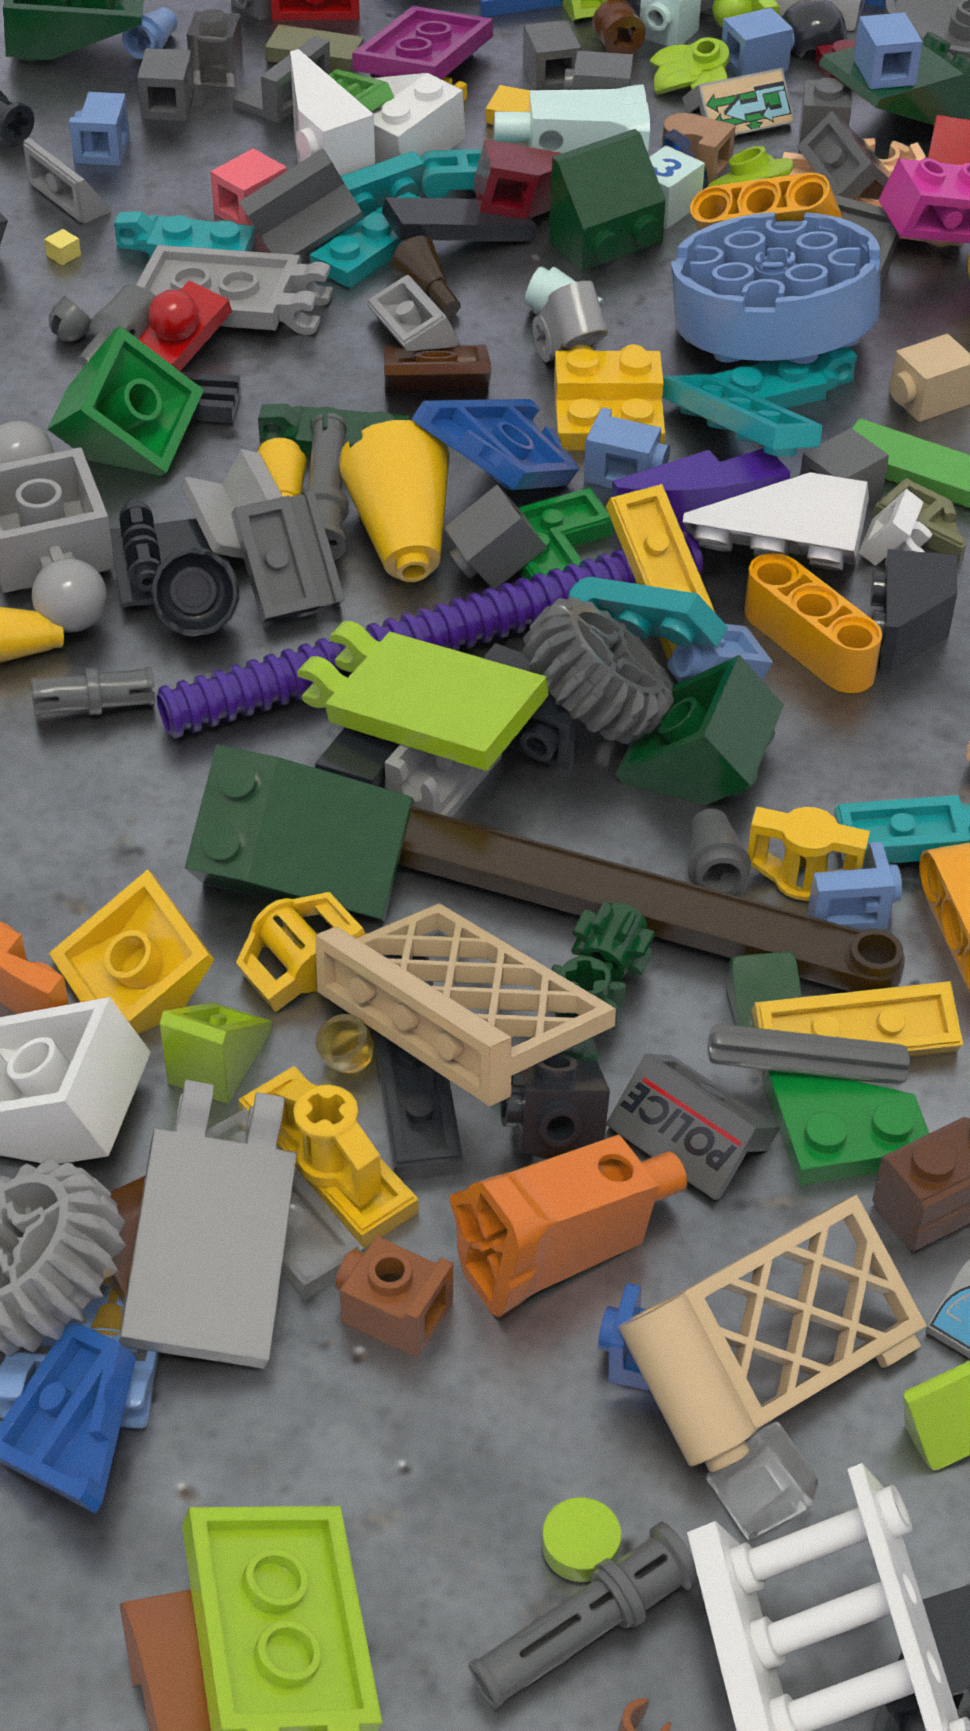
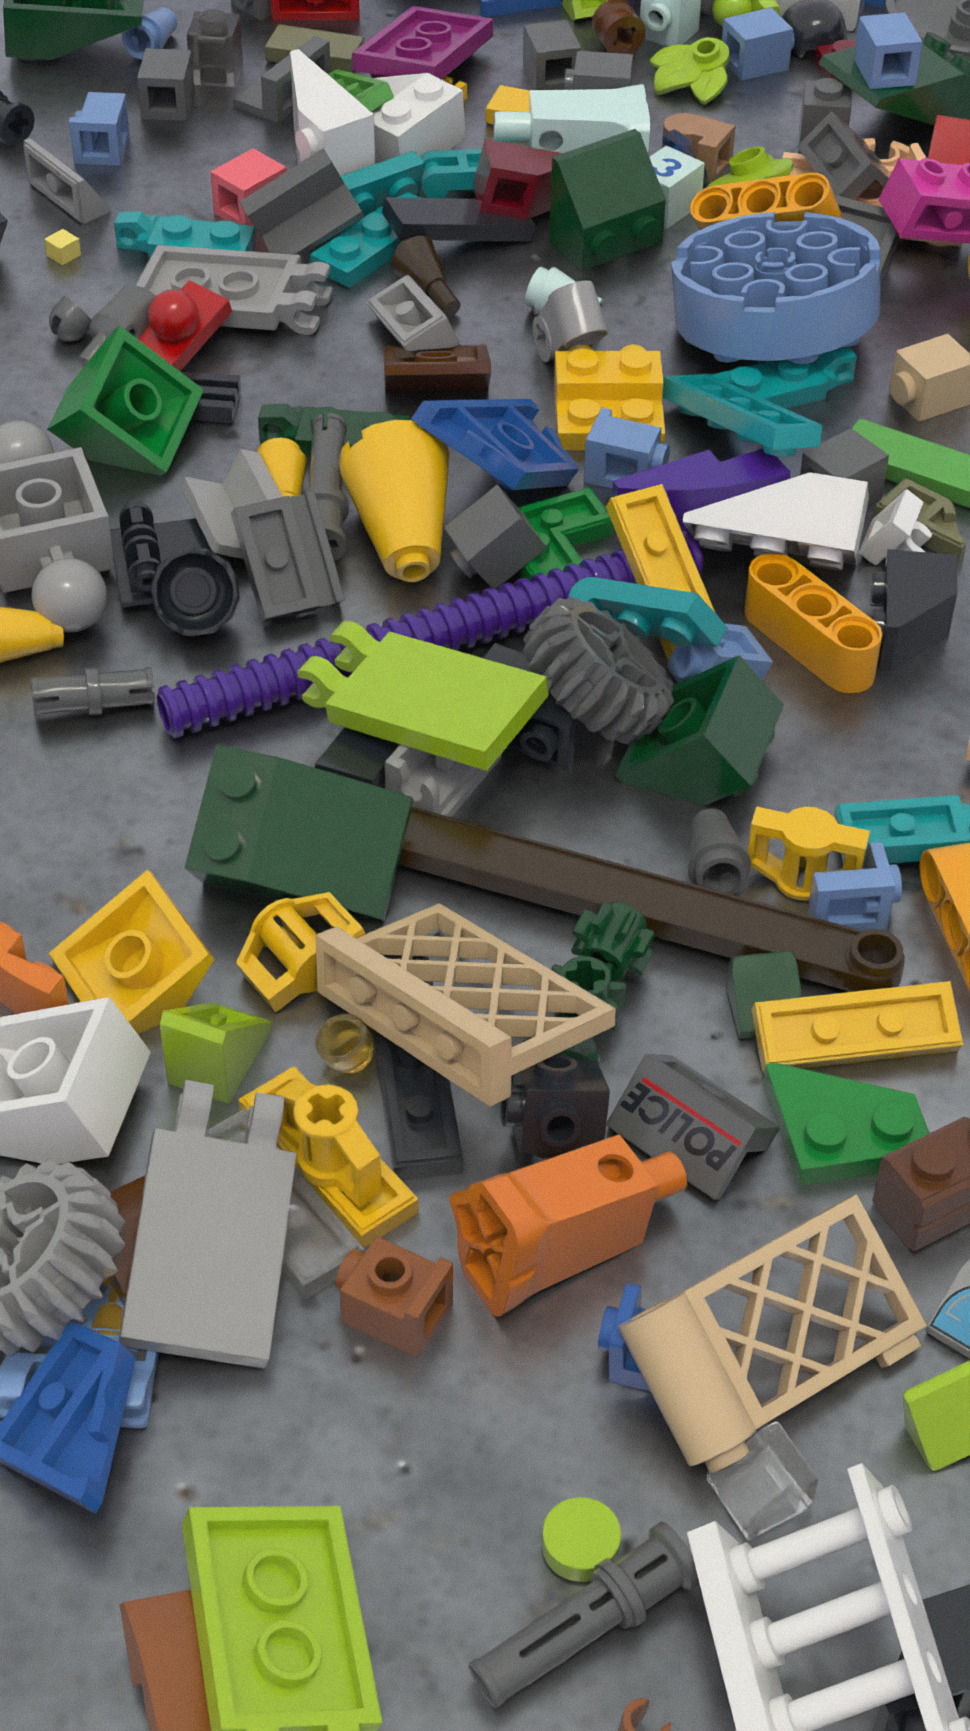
panel [682,68,795,137] -> none
dark grey axle [707,1024,910,1085] -> none

